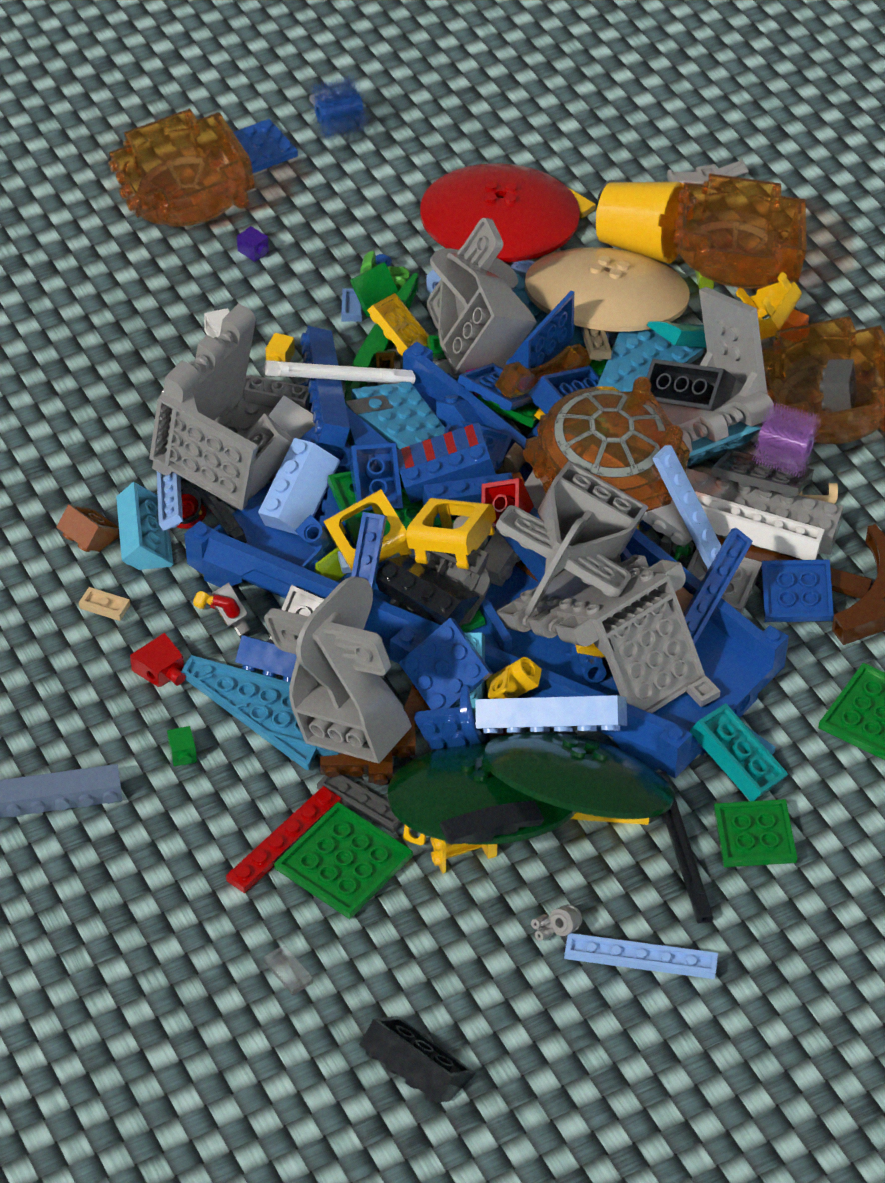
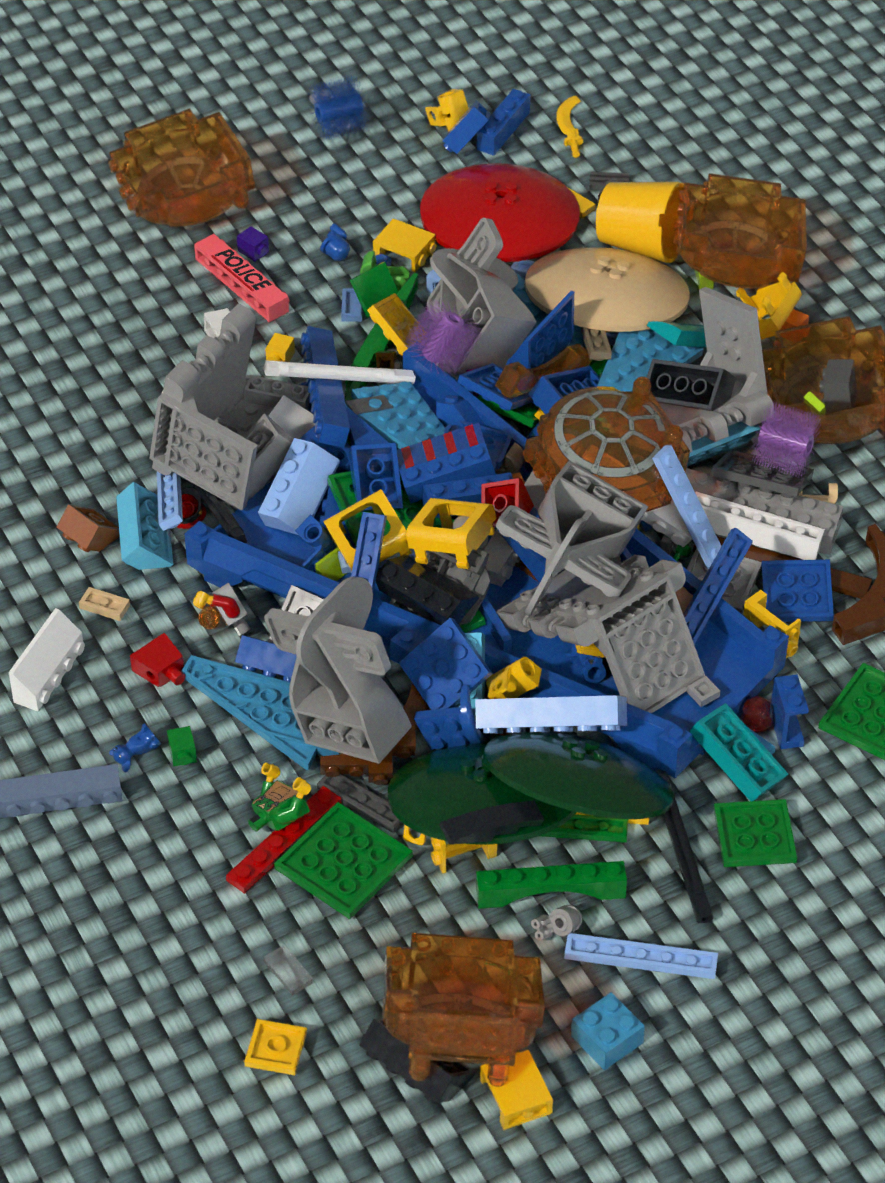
blue plate [218,119,298,176] -> none
light grey plate [667,158,749,188] -> none
none -> white slope [9,608,85,711]
none -> blue animal [109,723,162,772]
none -> coral brick [194,234,289,323]
none -> clear orange plate [198,606,220,629]
none -> yellow plate [244,1019,307,1075]
none -> torso [248,762,311,832]
none -> blue piece [320,223,350,261]
none -> yellow panel [373,218,437,273]
none -> clear orange windscreen [382,933,545,1087]
none -> medium lavender piece [405,299,482,376]
none -> yellow piece [425,89,469,132]
none -> blue slope [443,100,491,154]
none -> green arch [476,861,627,909]
none -> blue brick [477,89,530,156]
none -> yellow panel [480,1050,553,1130]
none -> green tile [540,814,628,843]
none -> yellow sword [556,95,583,158]
none -> dark azure brick [571,992,645,1070]
none -> flat silver tile [589,172,629,190]
none -> clear red head [742,696,773,732]
none -> yellow panel [743,590,801,658]
none -> blue panel [771,674,809,749]
none -> lime tile [804,392,826,422]

